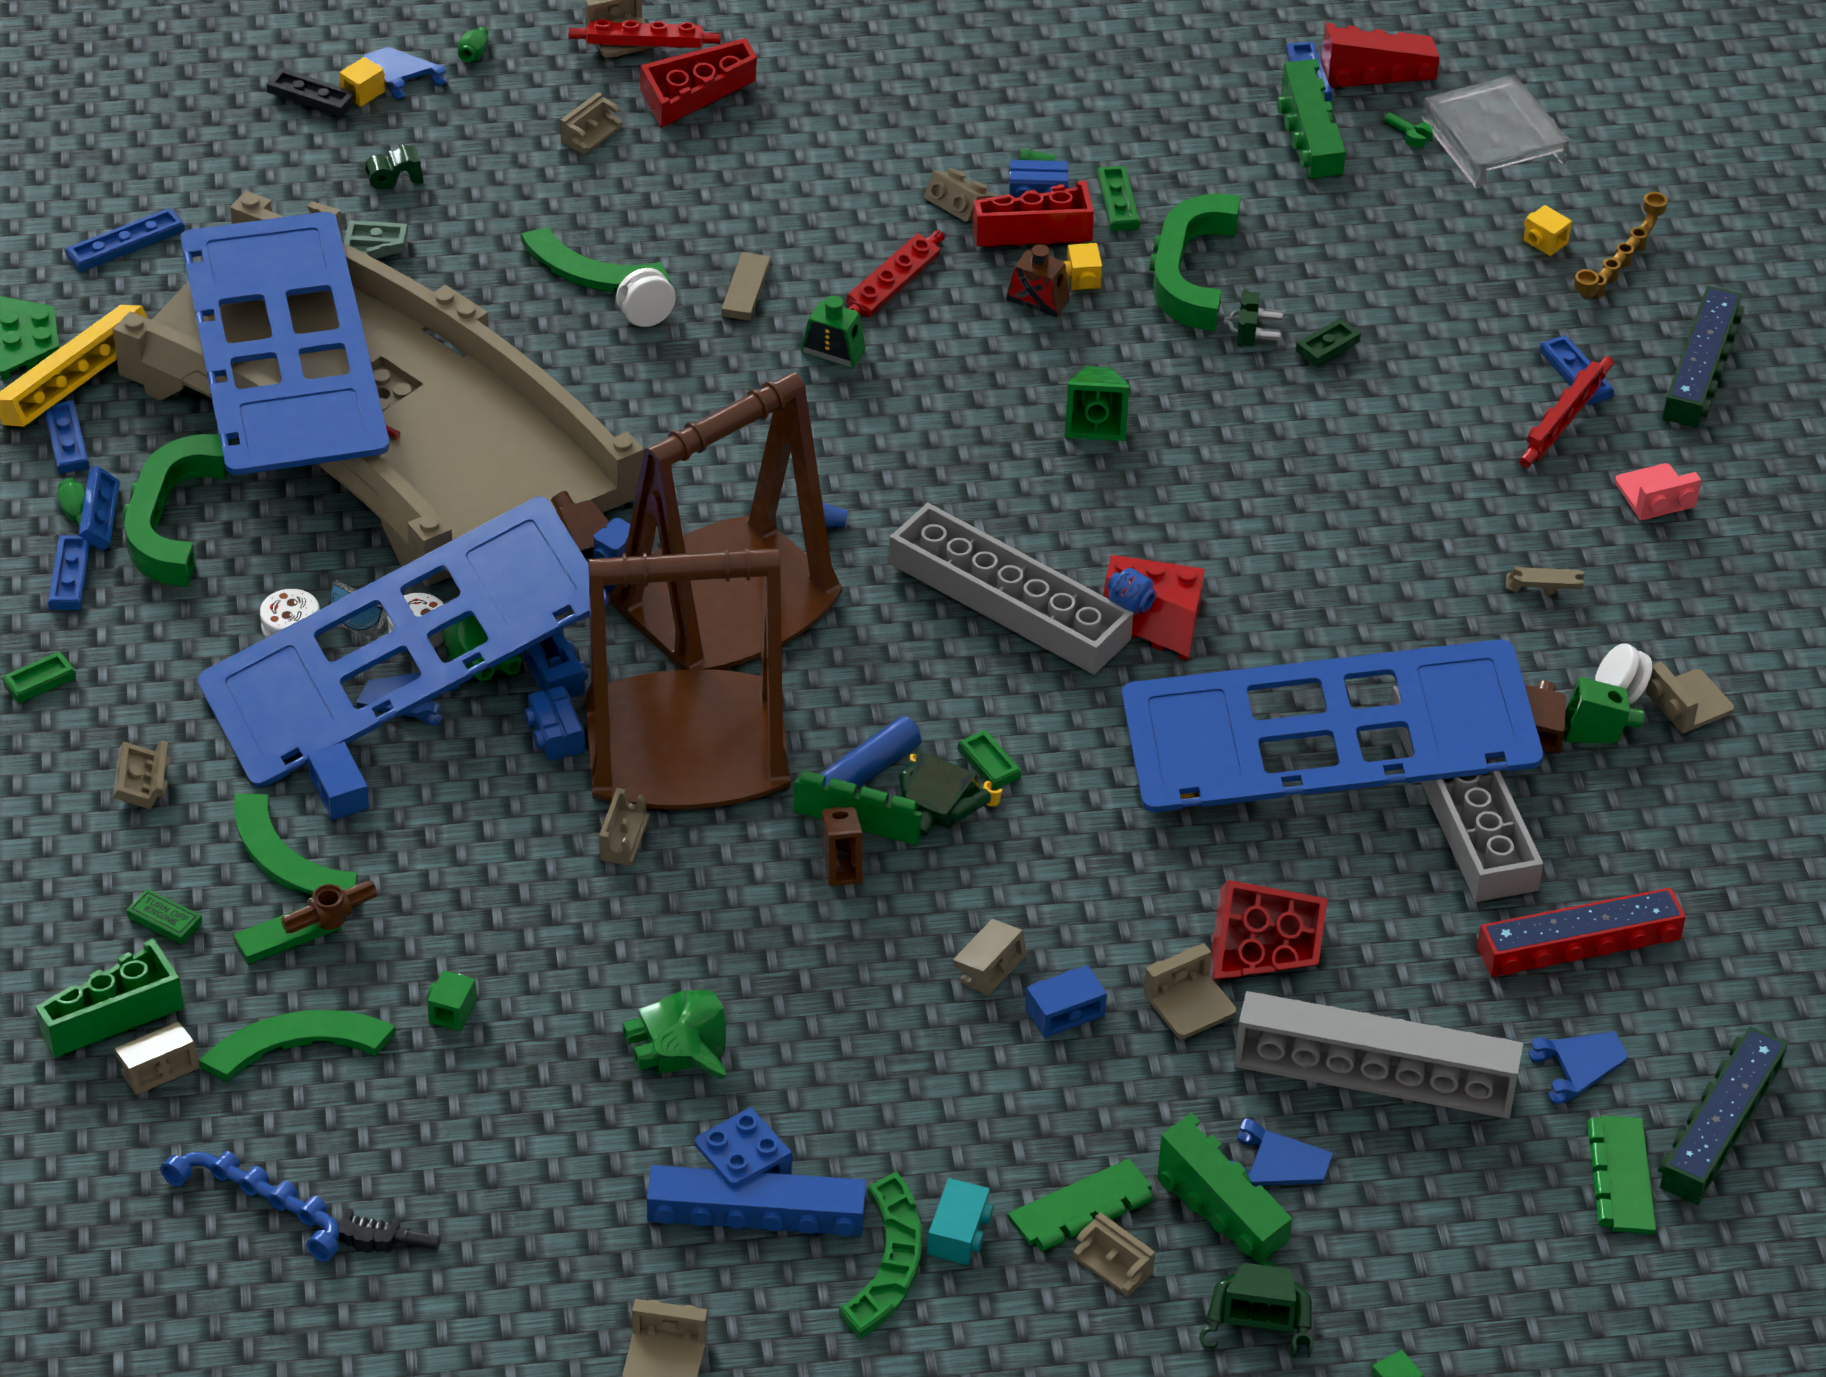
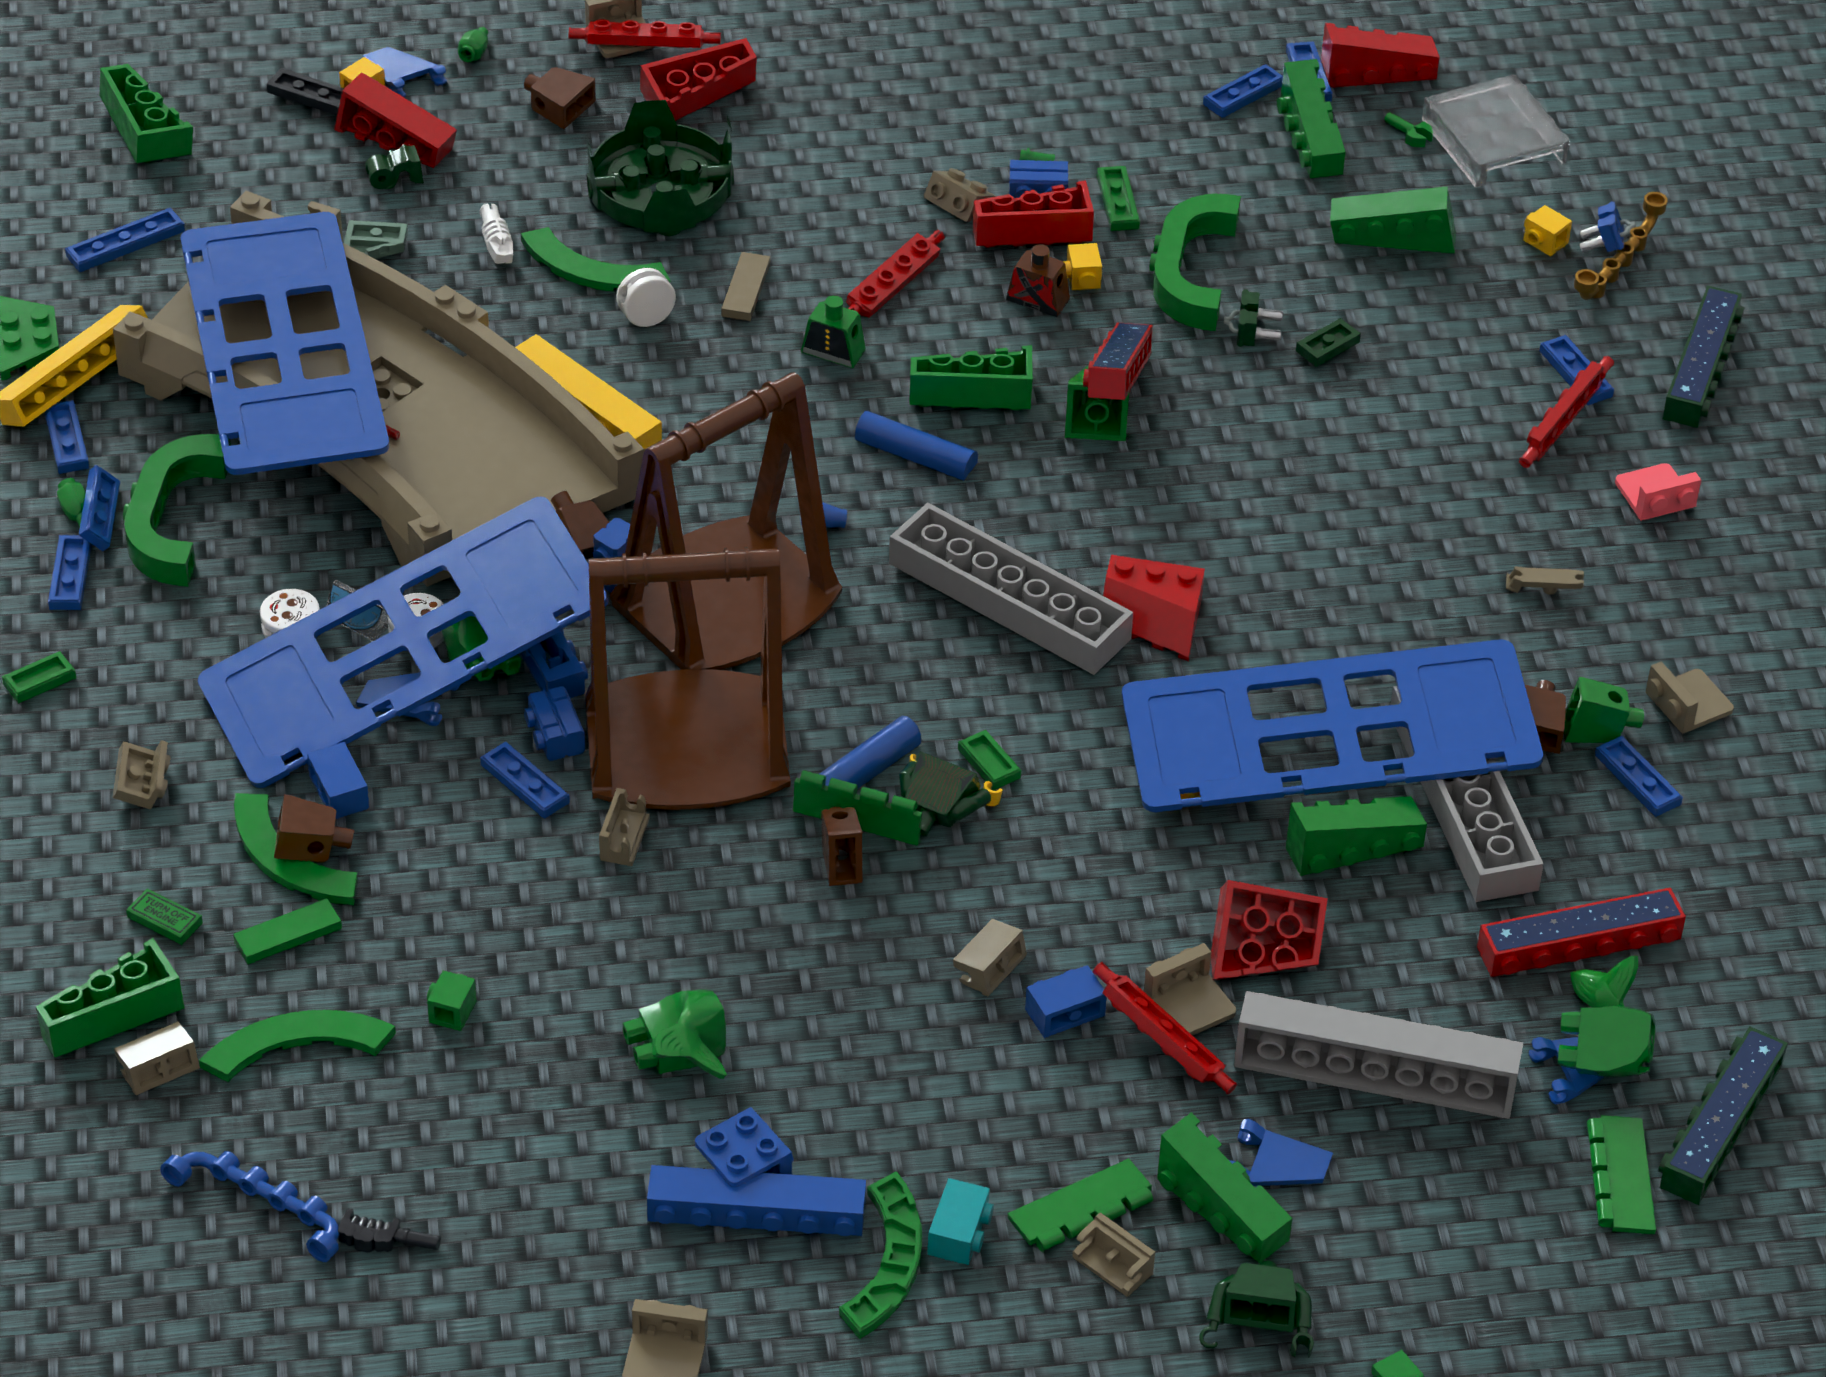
reddish brown axle [281,880,378,933] -> none
dark tan hinge [560,92,622,155] -> none
blue head [1107,568,1157,615] -> none
white head [1595,643,1652,705] -> none
none -> green wedge [99,64,193,163]
none -> reddish brown torso [274,794,354,862]
none -> red wedge [334,72,457,168]
none -> white hinge [479,203,513,264]
none -> blue tile [480,741,570,819]
none -> yellow brick [515,334,662,450]
none -> reddish brown torso [524,67,596,129]
none -> dark green piece [587,100,734,236]
none -> blue brick [855,411,978,481]
none -> green wedge [909,345,1033,410]
none -> red brick [1083,322,1153,400]
none -> red plate [1093,962,1237,1095]
none -> blue tile [1203,64,1283,118]
none -> green wedge [1286,796,1427,876]
none -> green wedge [1330,186,1456,254]
none -> green hips [1558,955,1656,1077]
none -> blue piece [1580,201,1636,252]
none -> blue tile [1595,736,1683,817]

